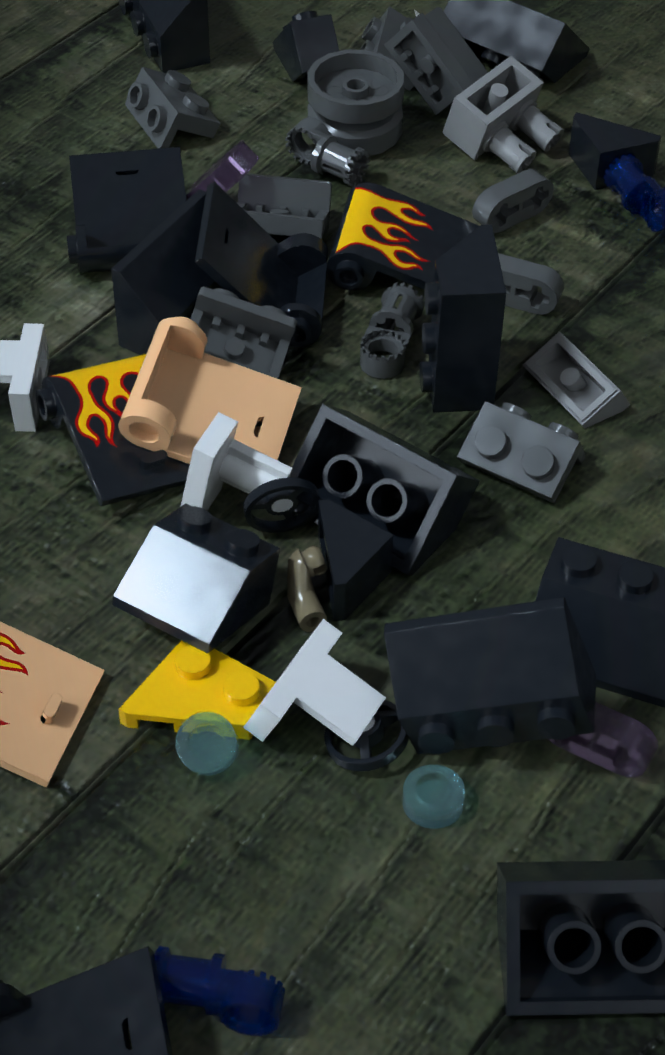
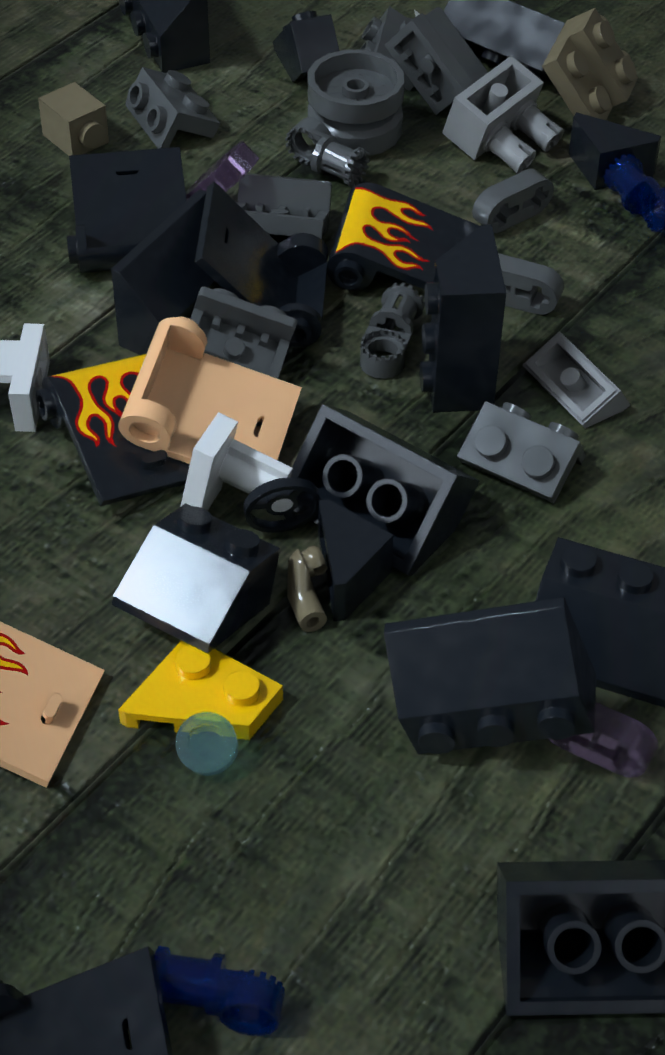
white piece [243,619,409,771] -> none
clear light blue tile [402,765,465,829] -> none
none -> dark tan brick [38,82,109,156]
none -> dark tan plate [542,8,638,120]

